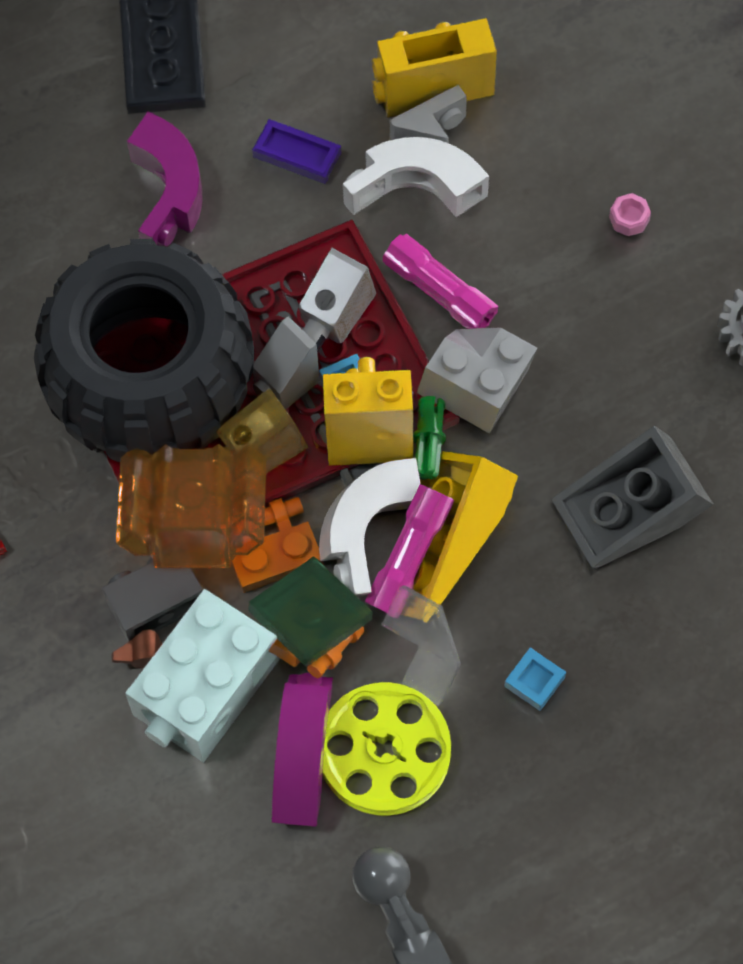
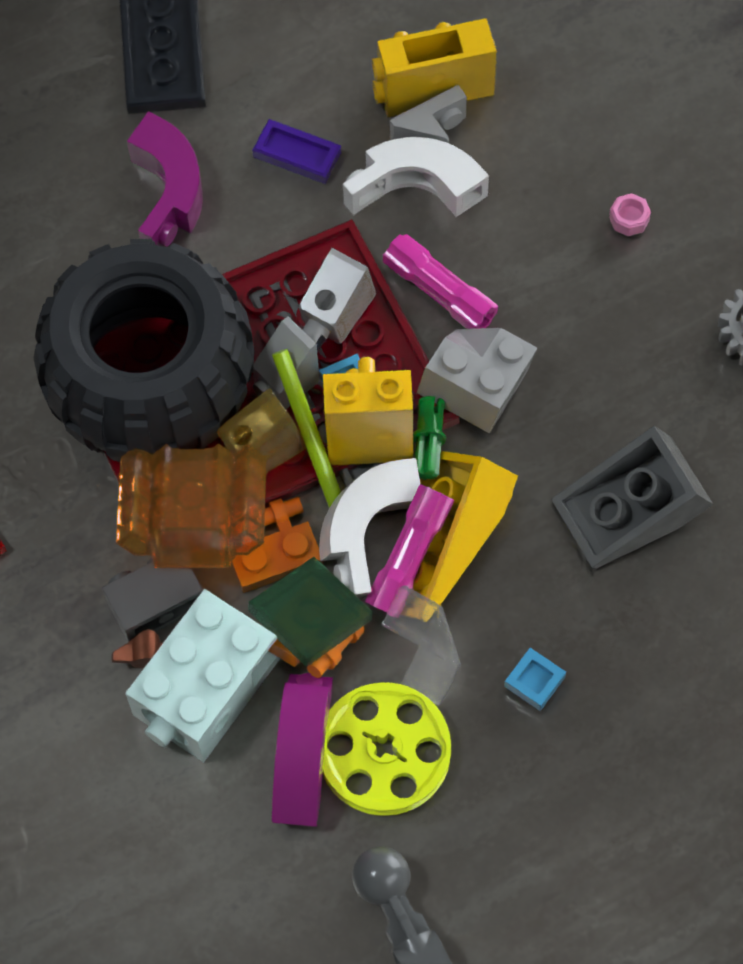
none -> lime bar [272,349,341,508]

